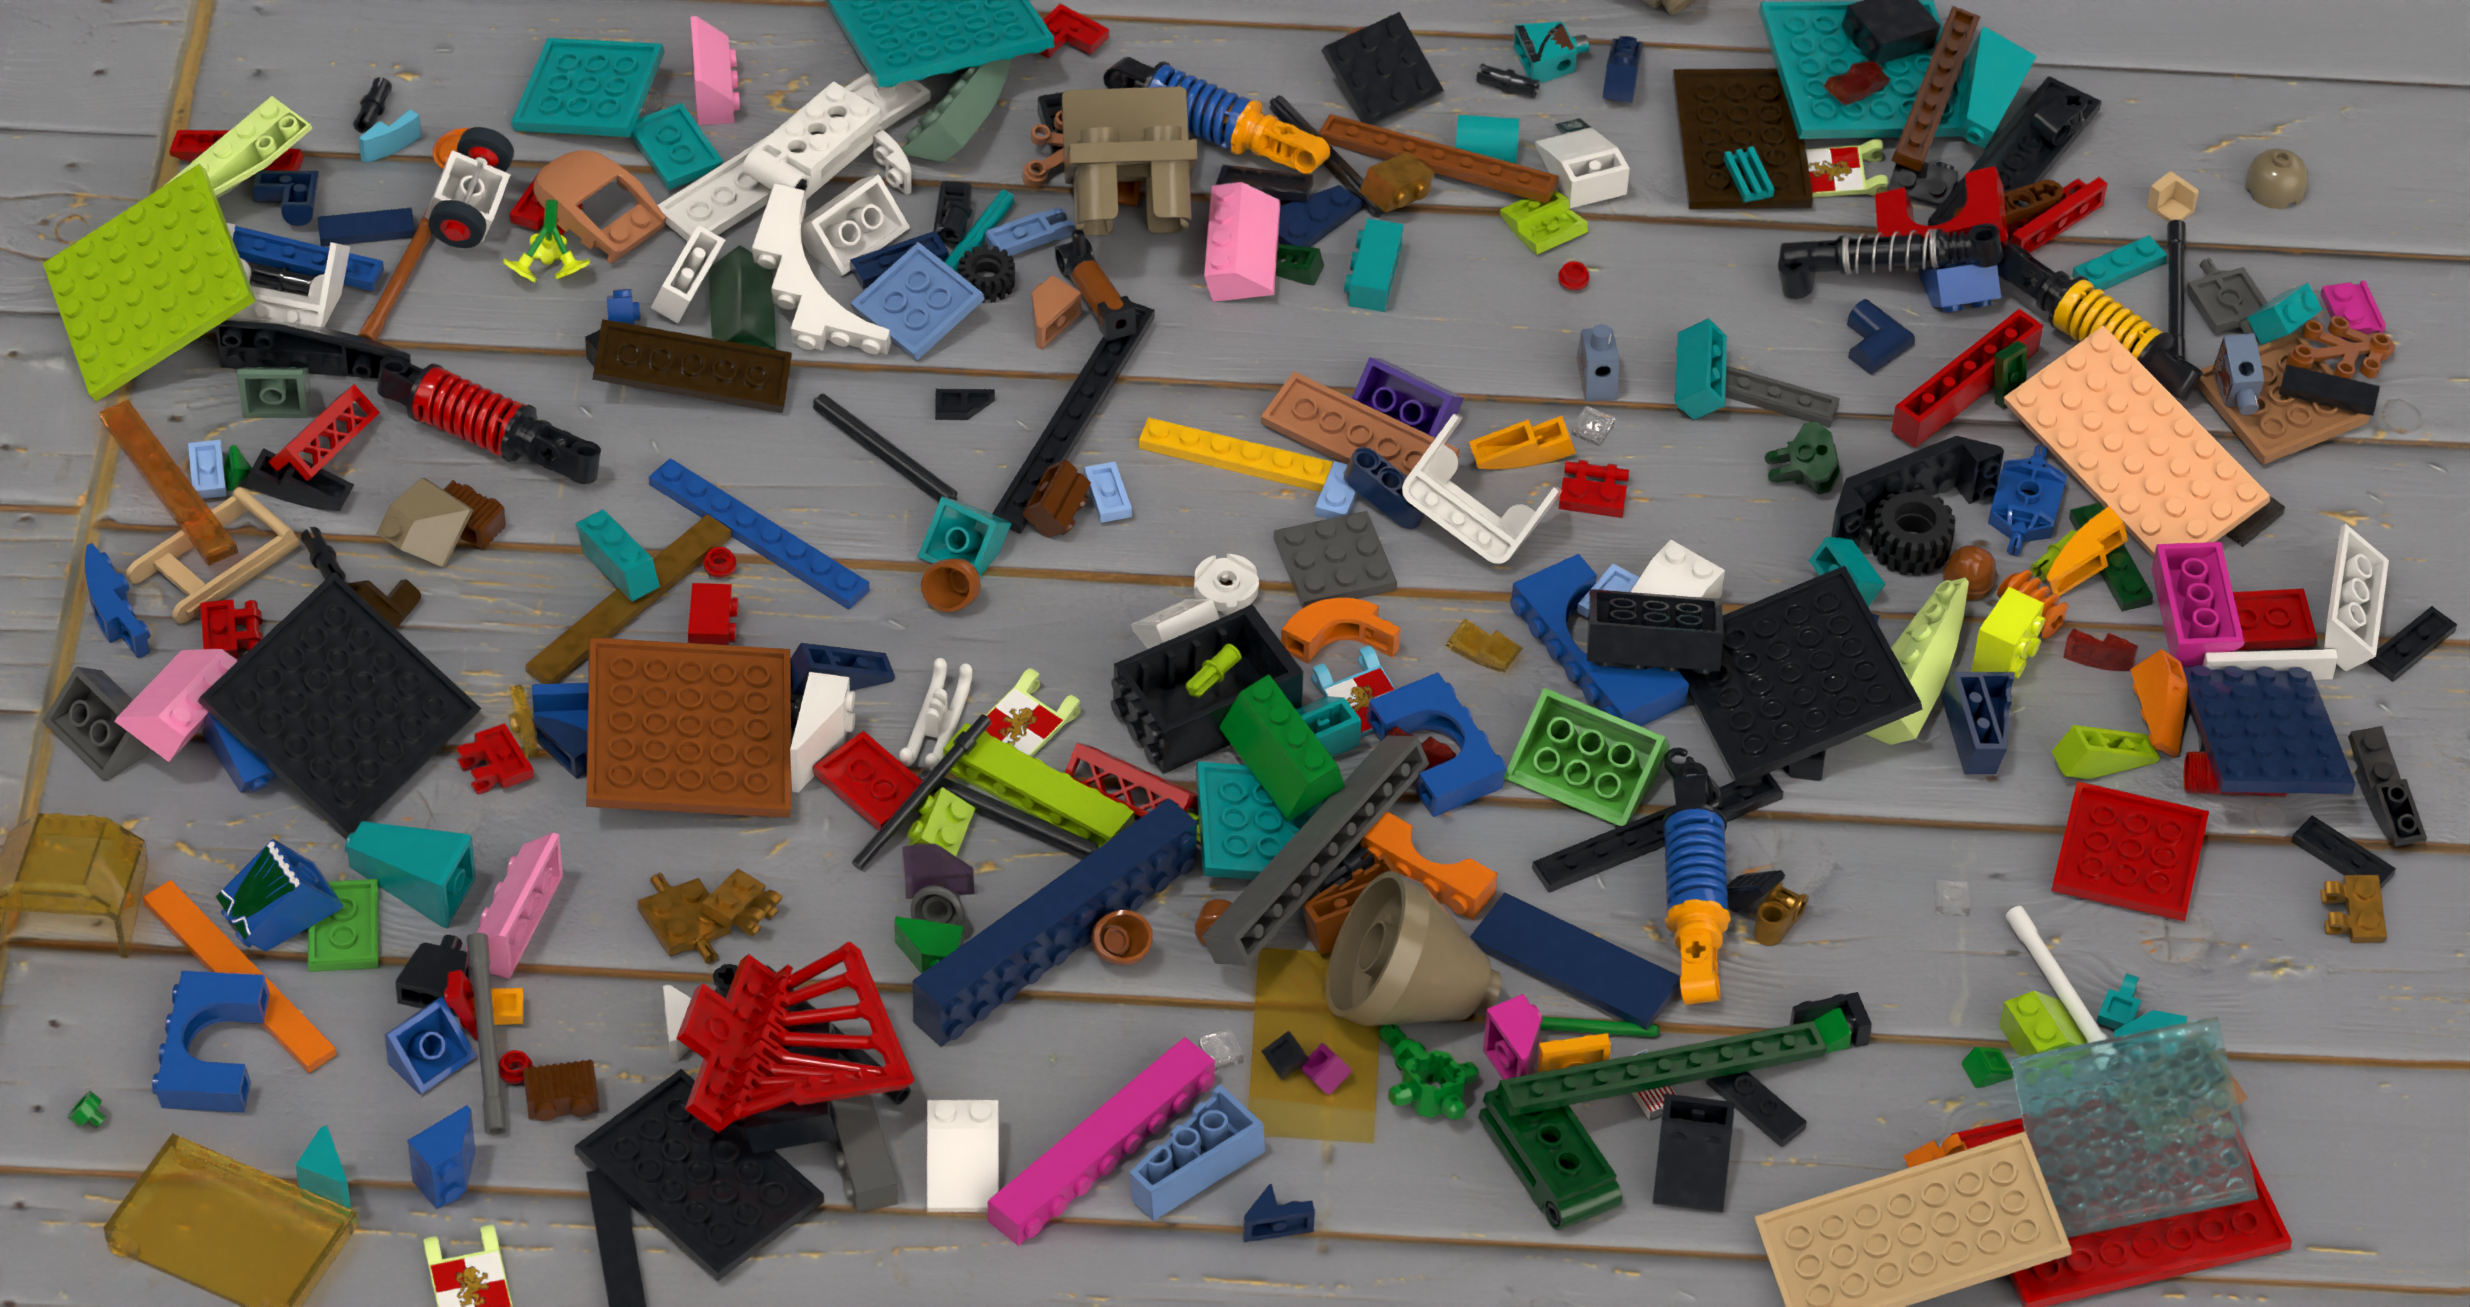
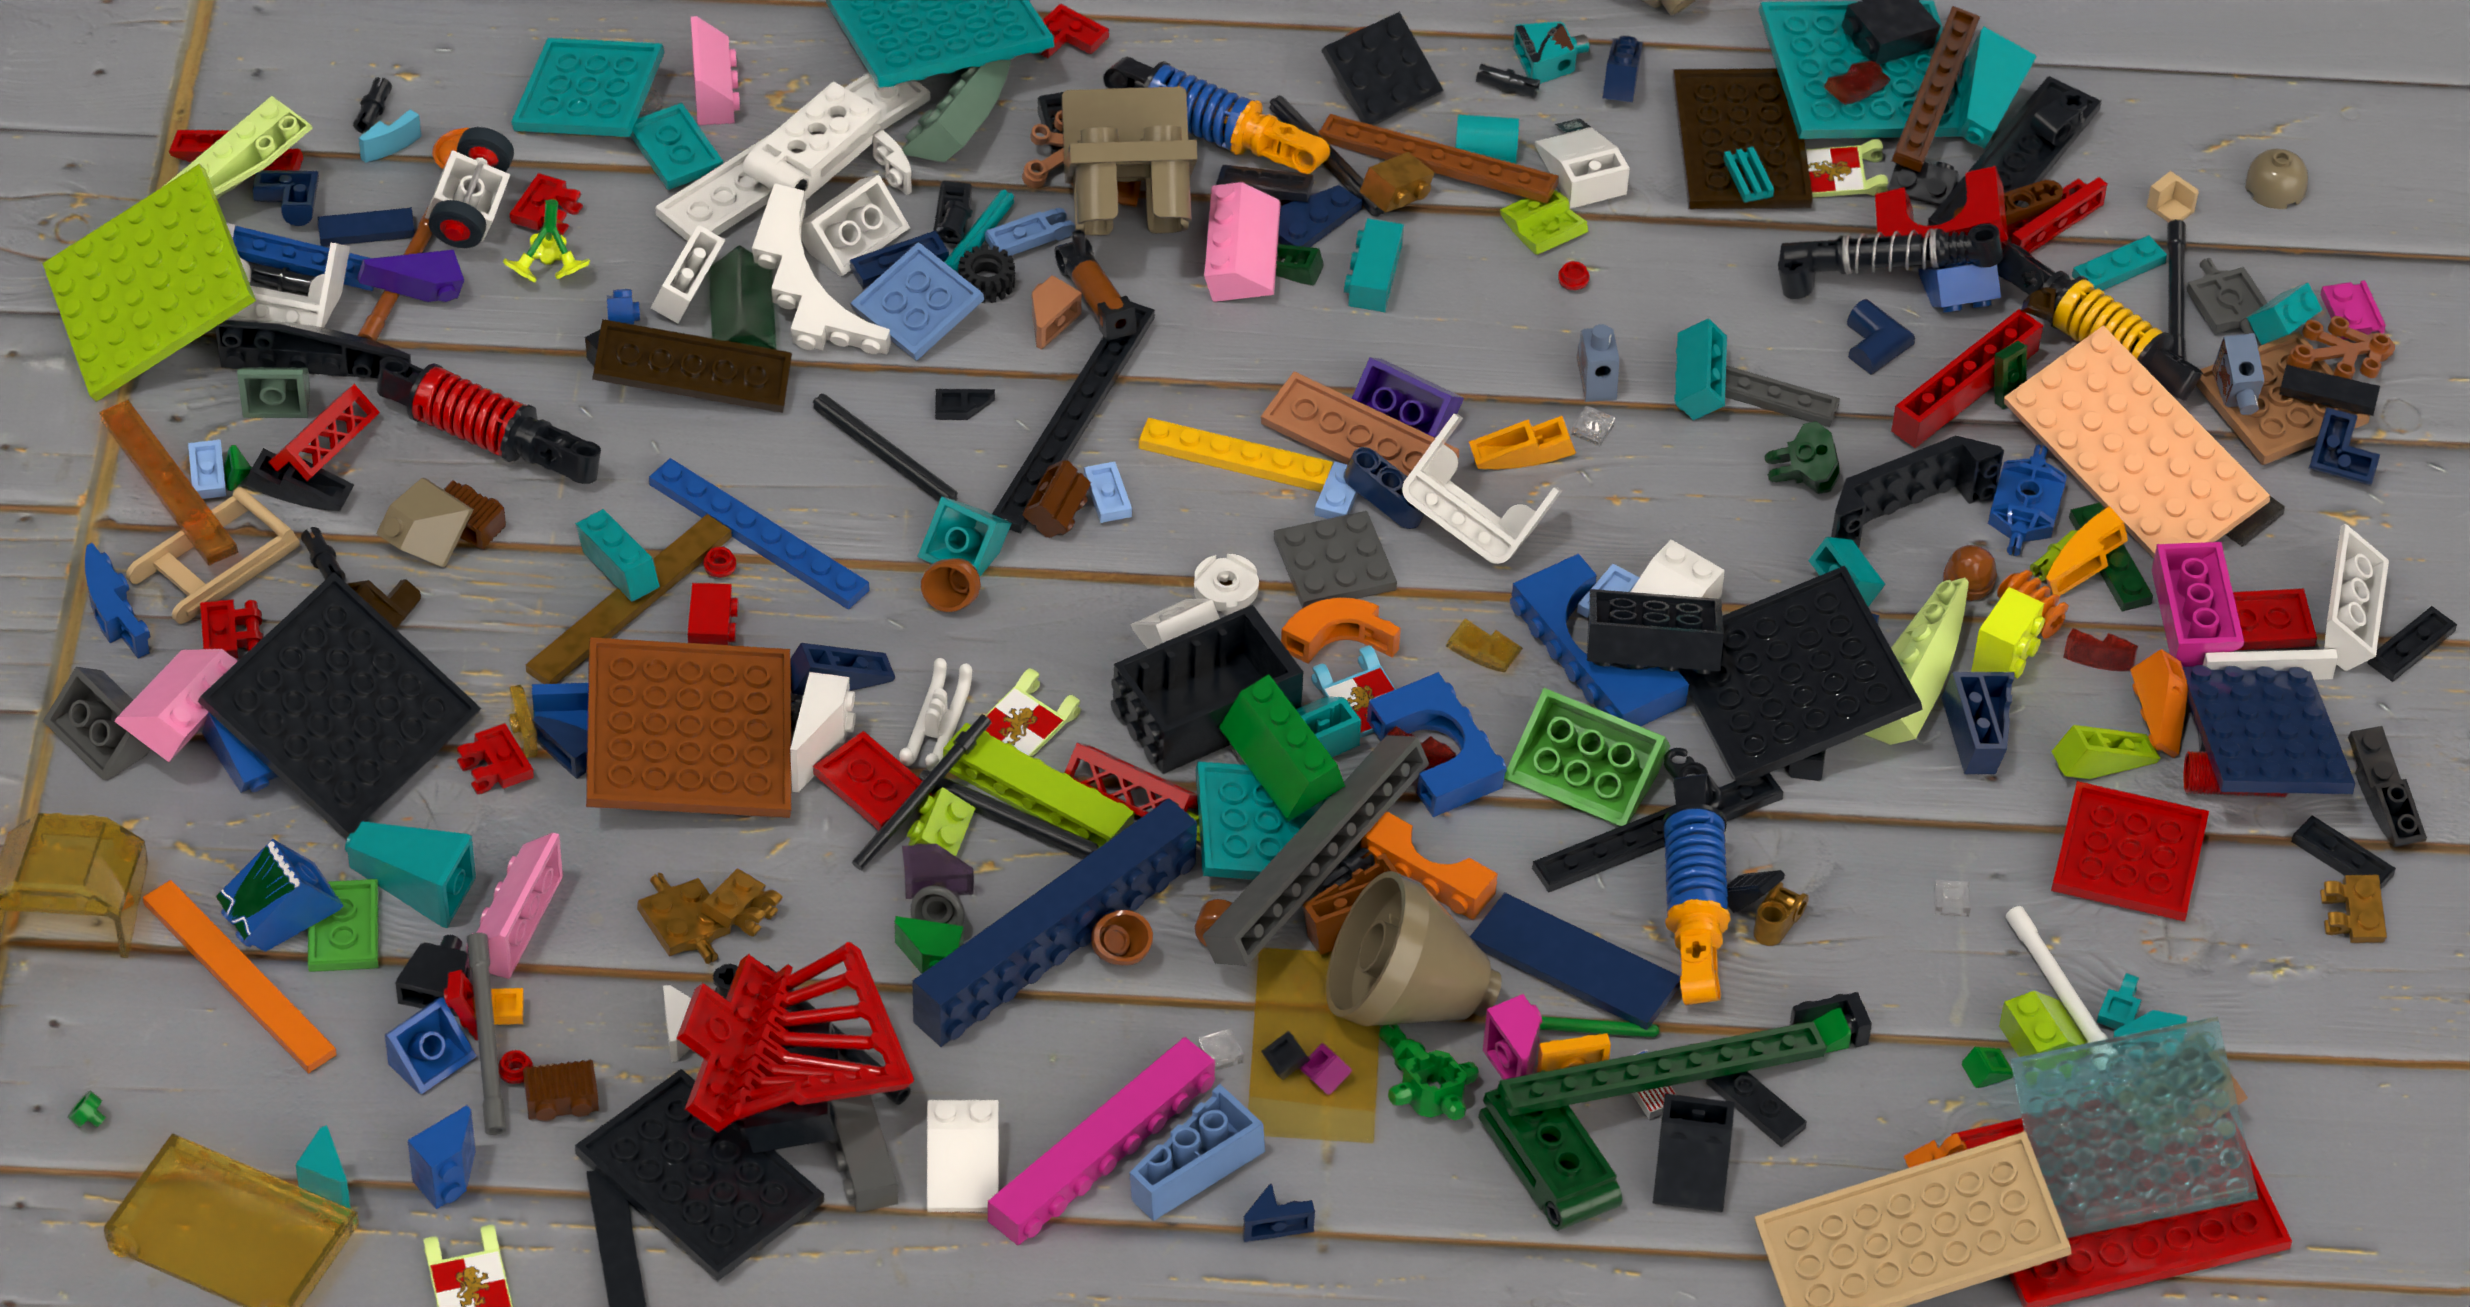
blue arch [152,971,270,1113] -> none
nougat slope [533,150,666,264] -> none
lime axle [1186,644,1241,698] -> none
red plate [1558,459,1630,518] -> none
black tyre [1870,489,1956,576] -> none
none -> dark purple slope [357,250,464,302]
none -> dark brown tile [2021,287,2056,320]
none -> dark blue brick [2309,407,2380,486]

